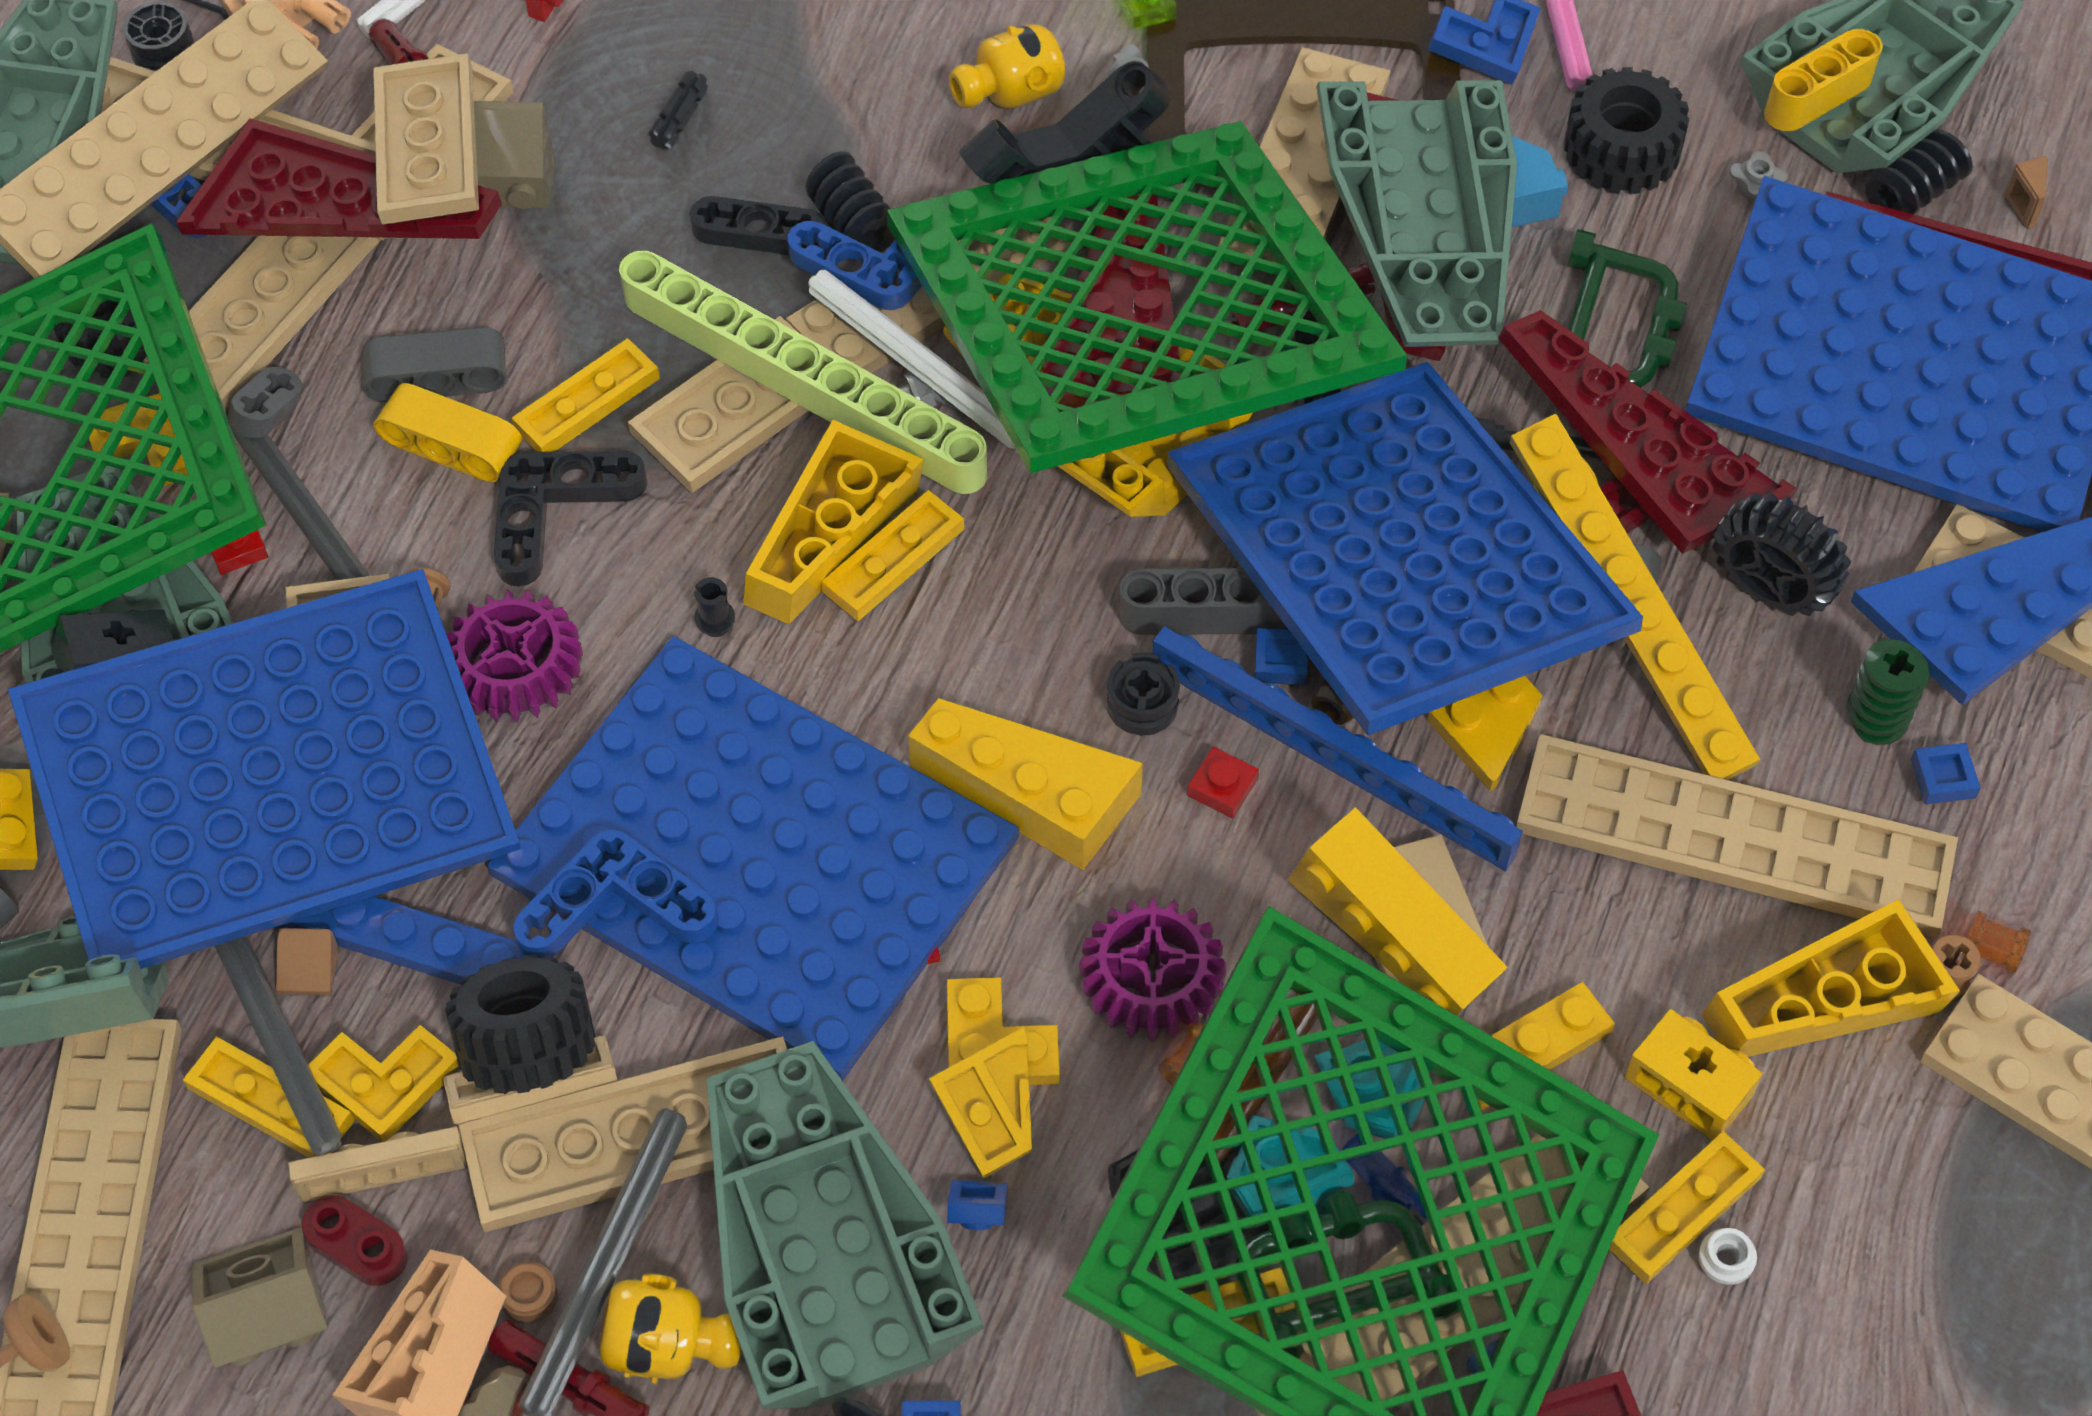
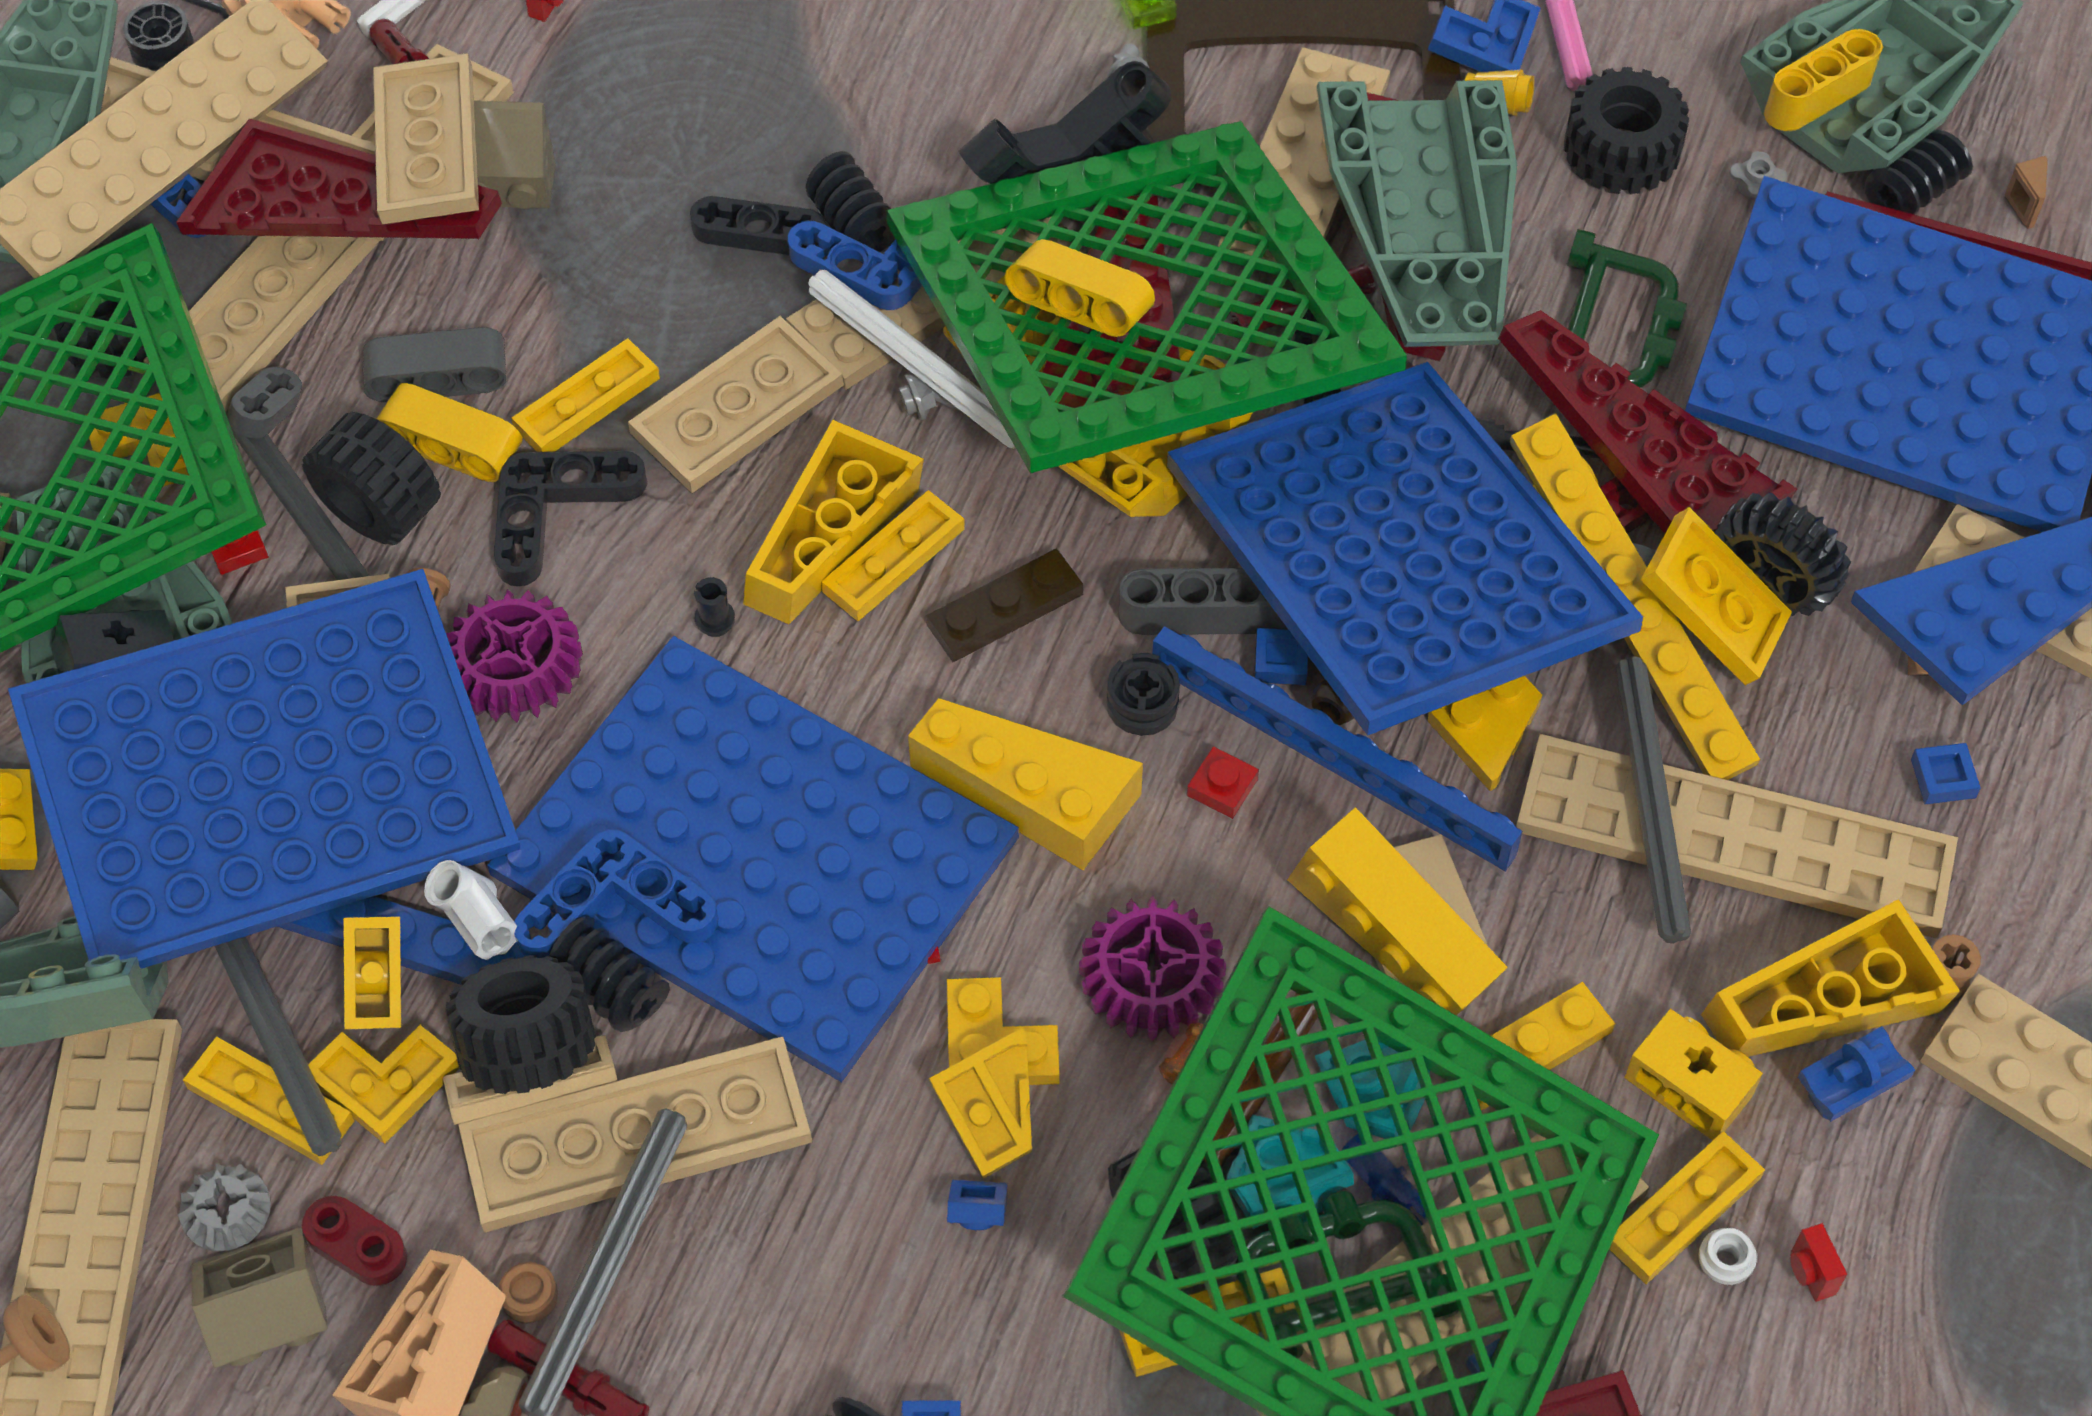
medium nougat slope [276,928,339,995] -> none
tan plate [288,1126,468,1203] -> none
yellow piece [599,1274,741,1384] -> none
yellowish green beam [619,251,987,494] -> none
black axle [649,70,708,150] -> none
sand green wedge [707,1041,983,1409] -> none
yellow piece [948,24,1066,109] -> none
dark azure slope [1512,136,1568,227] -> none
dark green piece [1846,639,1930,745] -> none
clear orange bush [1961,910,2031,975] -> none
none -> light grey gear [177,1163,271,1251]
none -> black tyre [302,412,441,545]
none -> yellow brick [344,917,401,1029]
none -> white piece [424,860,517,960]
none -> black piece [549,916,670,1032]
none -> dark brown plate [926,548,1083,663]
none -> yellow beam [1005,239,1155,337]
none -> yellow cone [1465,69,1534,116]
none -> dark grey axle [1616,656,1691,943]
none -> yellow plate [1641,507,1792,685]
none -> red plate [1790,1223,1847,1302]
none -> blue hips [1797,1026,1915,1122]

